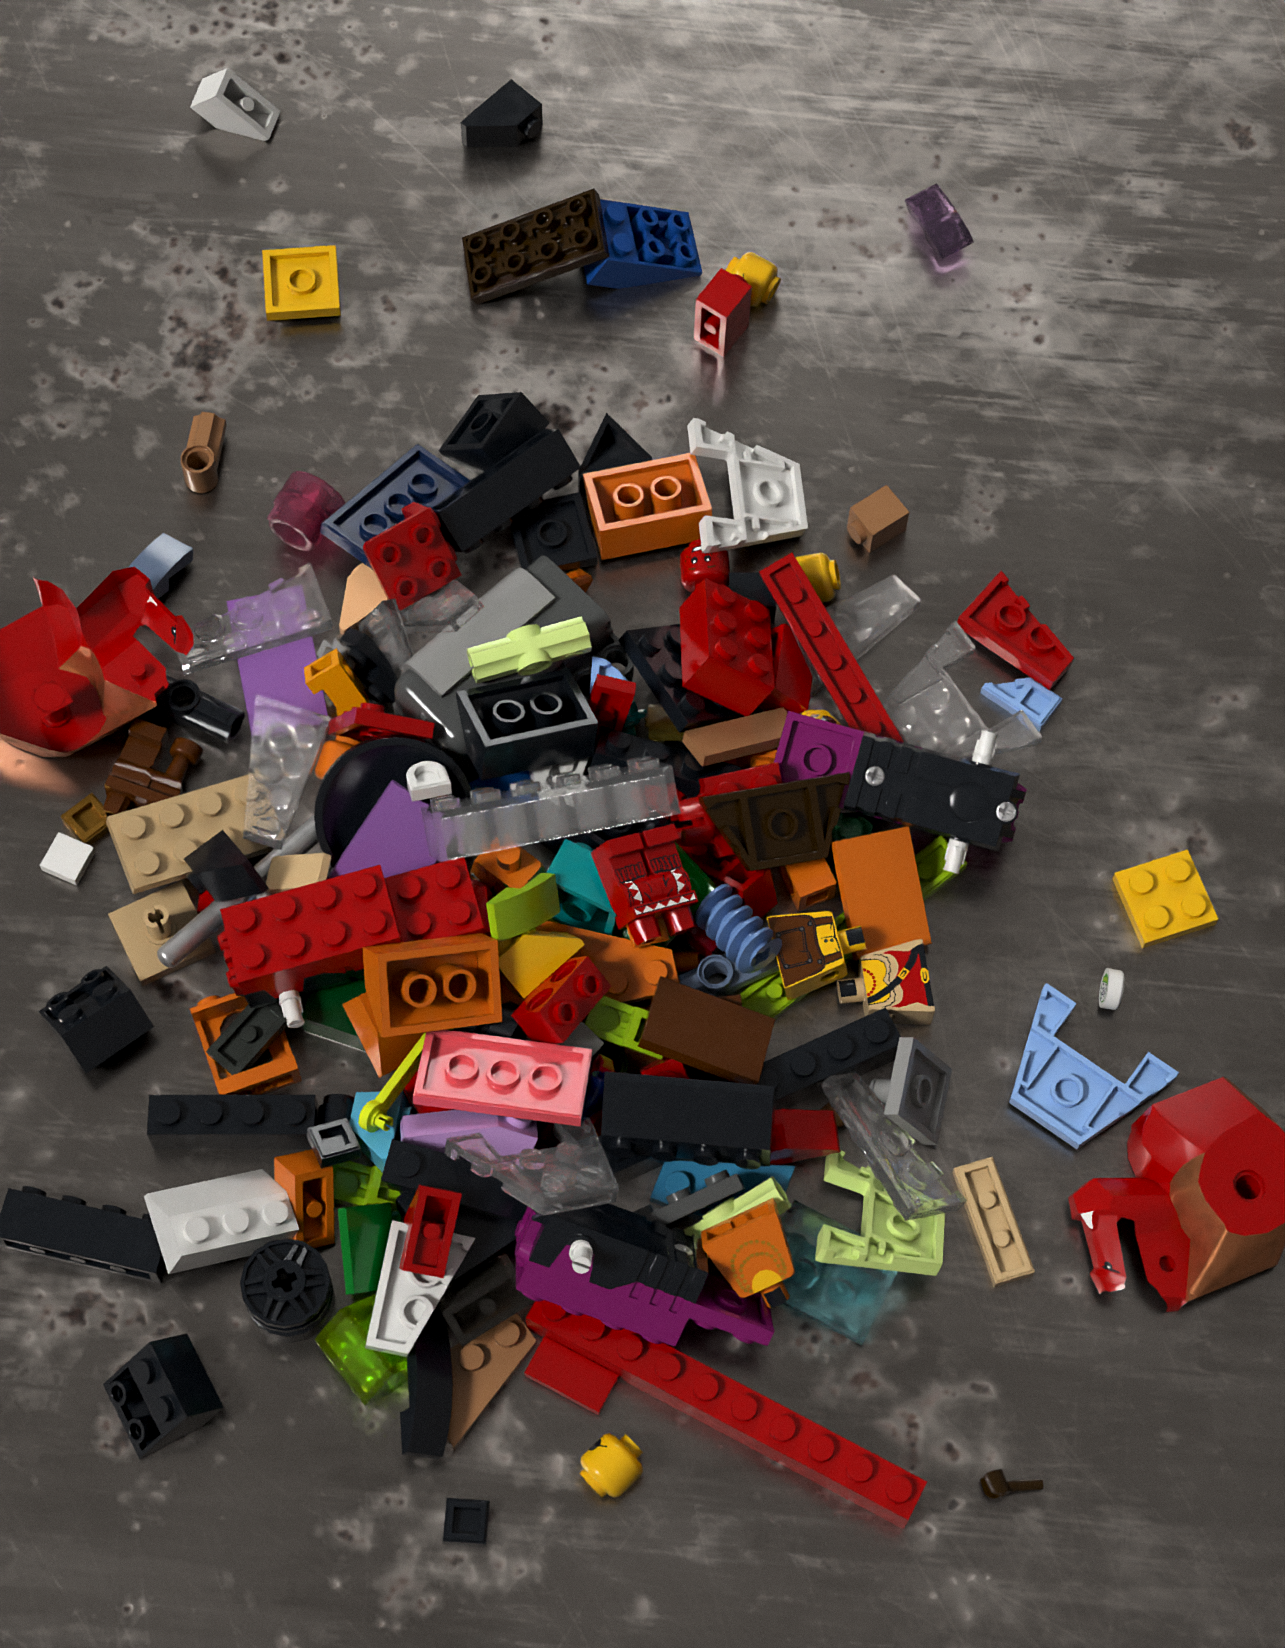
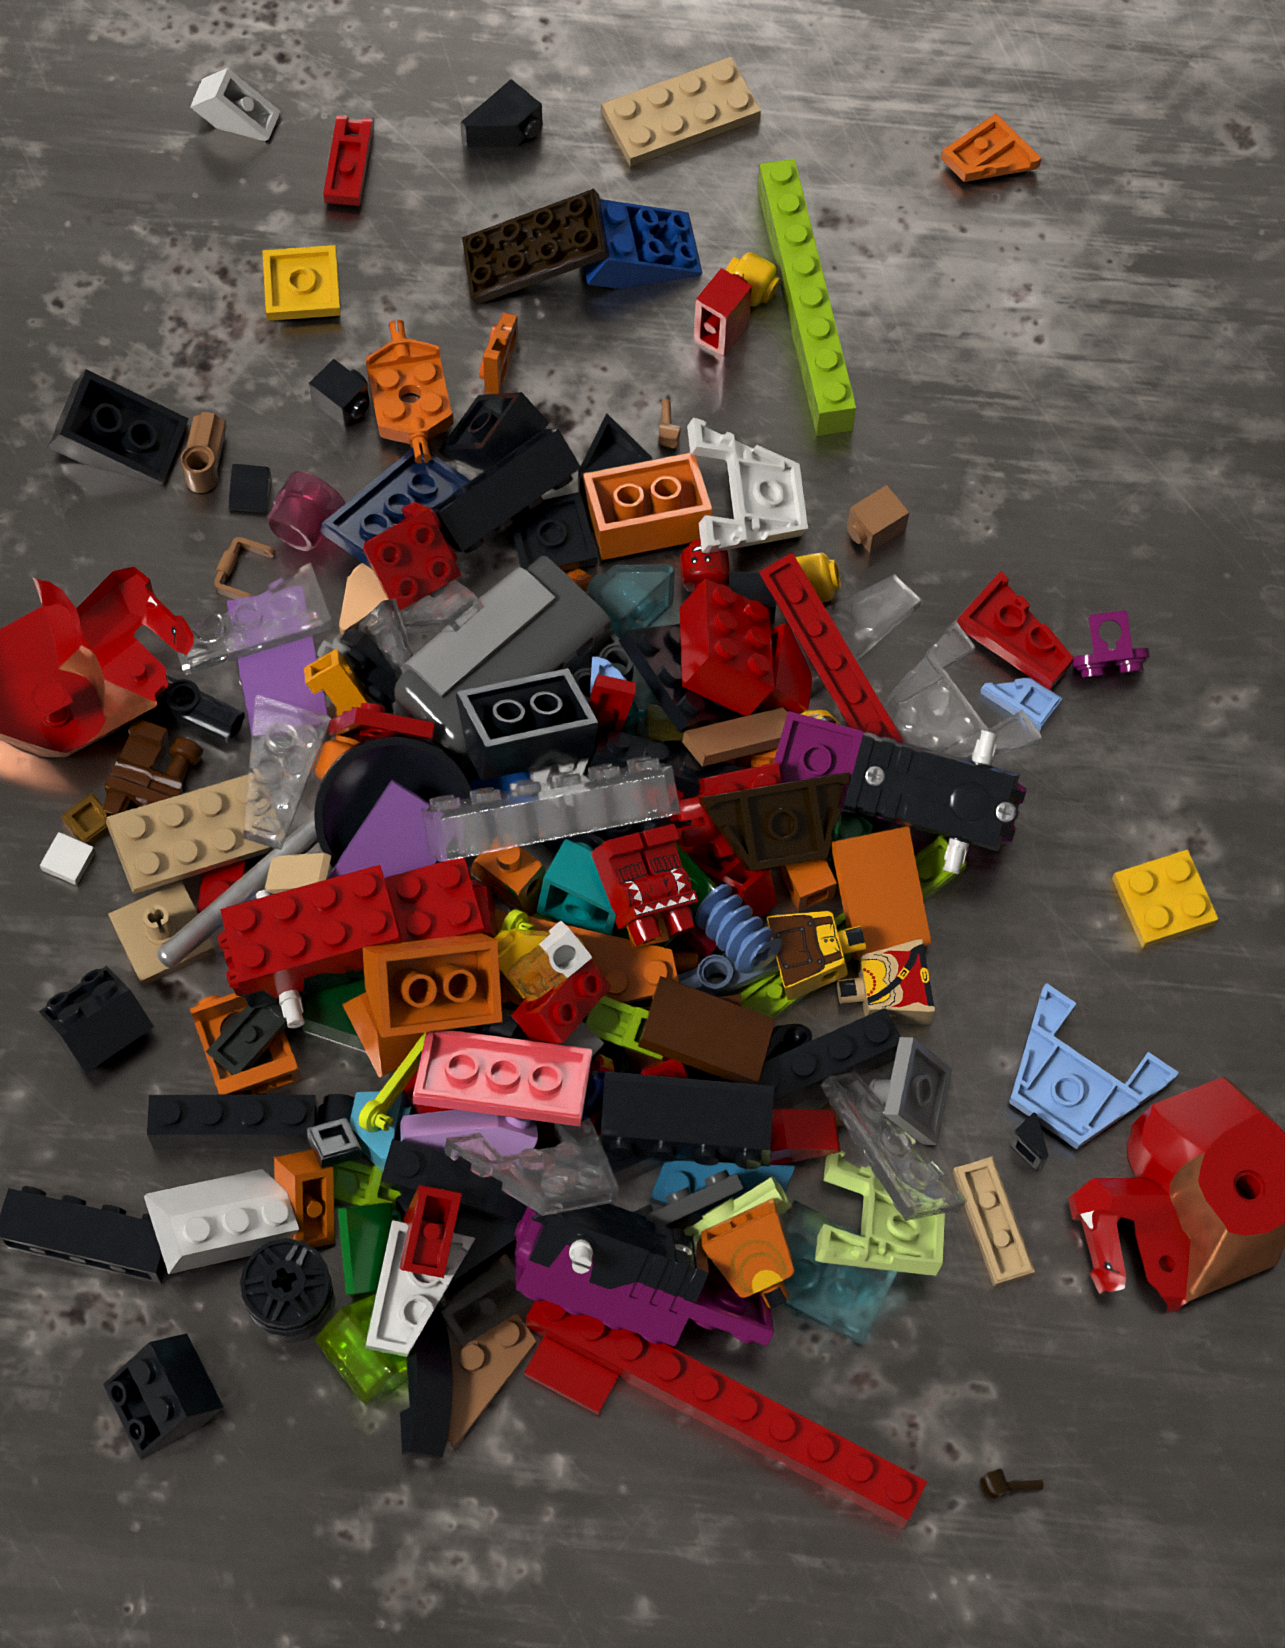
sand blue slope [128,533,193,599] -> none
black slope [184,830,269,902] -> none
white tile [406,761,452,802] -> none
black tile [443,1498,490,1547] -> none
yellowish green piece [467,616,592,684] -> none
lime slope [486,873,561,942] -> none
yellow head [579,1433,643,1498] -> none
clear purple slope [905,183,974,259] -> none
white tile [1099,968,1125,1010] -> none
none -> black slope [48,369,189,485]
none -> medium nougat piece [214,537,276,599]
none -> black slope [228,464,272,513]
none -> black brick [309,359,370,427]
none -> red plate [323,115,374,206]
none -> orange plate [365,319,454,464]
none -> orange wing [479,313,518,394]
none -> leg [508,921,593,1001]
none -> clear light blue slope [587,564,675,639]
none -> tan plate [601,57,761,167]
none -> medium nougat hand [658,399,681,449]
none -> lime brick [757,158,856,436]
none -> black arm [764,1024,813,1062]
none -> orange wing [941,113,1042,182]
none -> black slope [1009,1112,1049,1171]
none -> magenta bracket [1072,610,1150,678]

